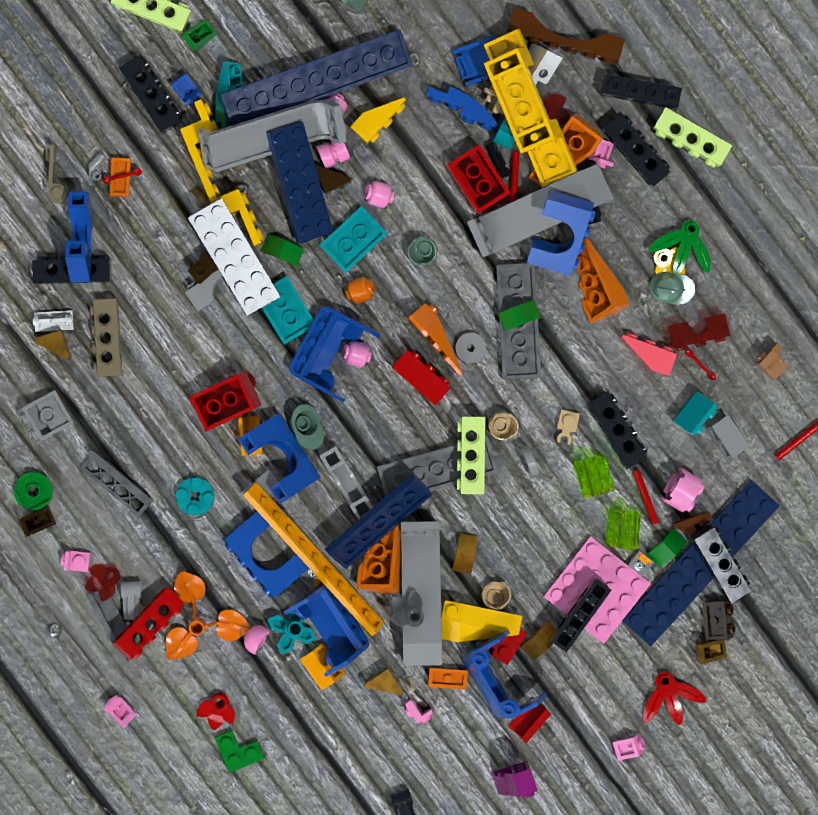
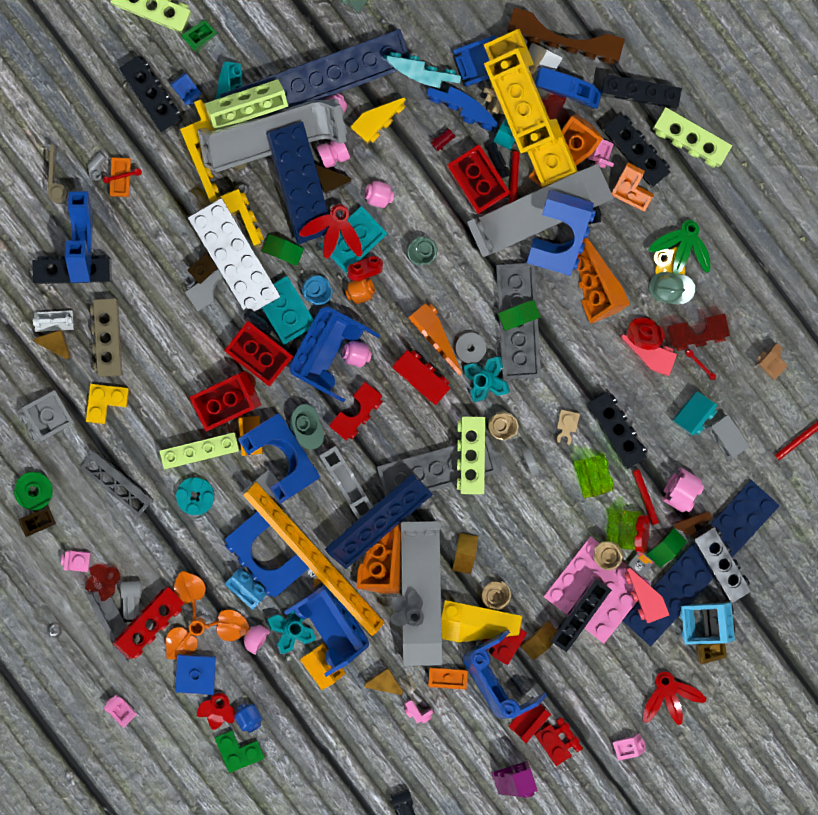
none -> yellow plate [86,384,129,424]
none -> yellowish green brick [160,432,240,469]
none -> blue plate [175,653,216,695]
none -> yellowish green brick [205,79,288,131]
none -> red brick [224,321,294,387]
none -> dark azure bracket [225,568,267,610]
none -> blue head [234,703,263,733]
none -> black axle [244,309,273,335]
none -> red plant [299,204,363,259]
none -> dark azure hair [302,275,333,305]
none -> red arch [329,382,384,441]
none -> red plate [348,256,383,281]
none -> slope [384,52,461,88]
none -> dark red pin [430,128,455,152]
none -> teal plant [464,356,510,403]
none -> blue slope [535,67,602,109]
none -> red plate [535,716,583,766]
none -> tan hair [594,541,623,570]
none -> orange plate [611,163,654,212]
none -> coral slope [624,567,669,623]
none -> red tile [627,318,665,350]
none -> red tile [635,515,650,553]
none -> medium azure window [680,602,735,645]

